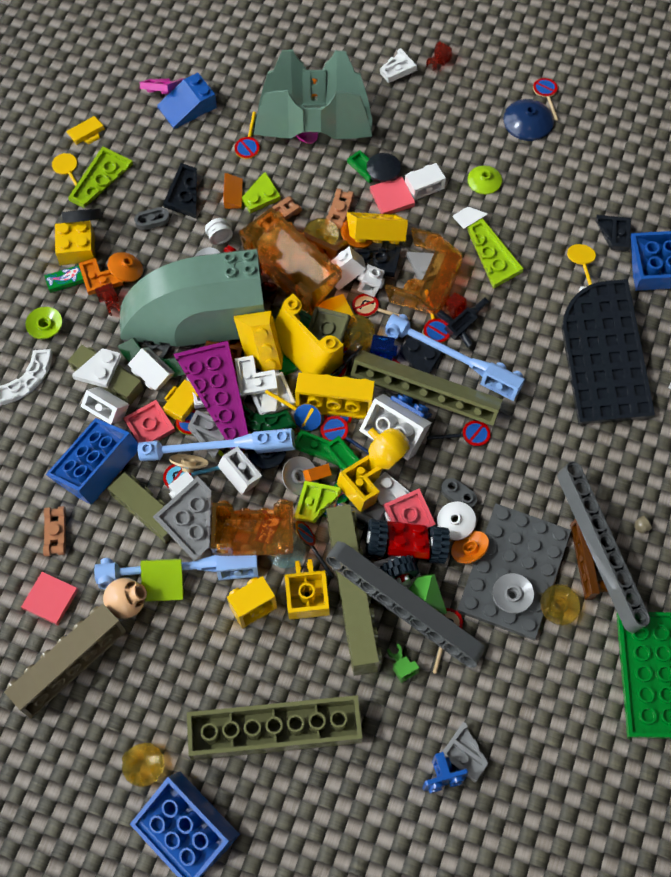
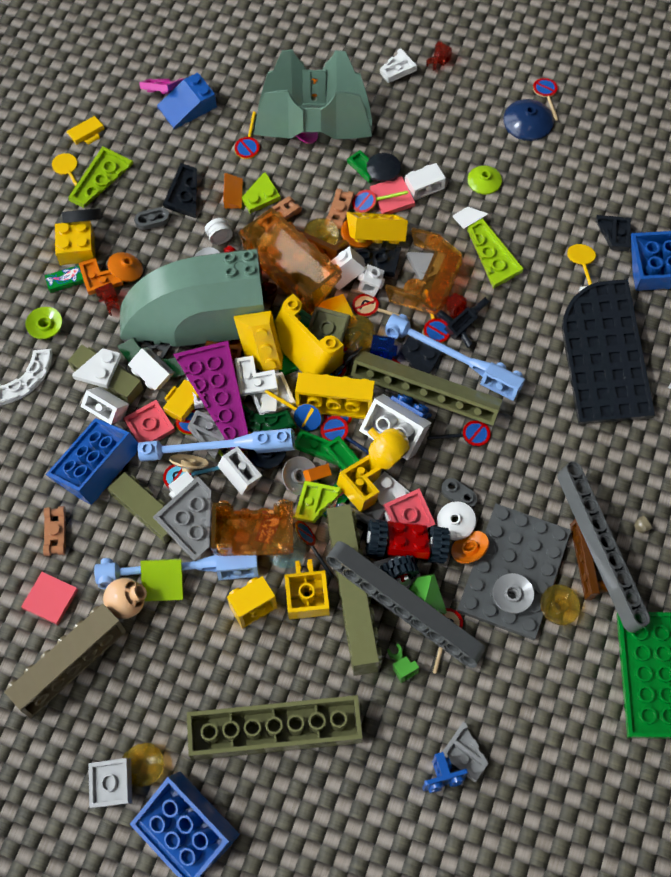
none -> plate [89,758,132,808]
none -> piece [352,190,409,213]

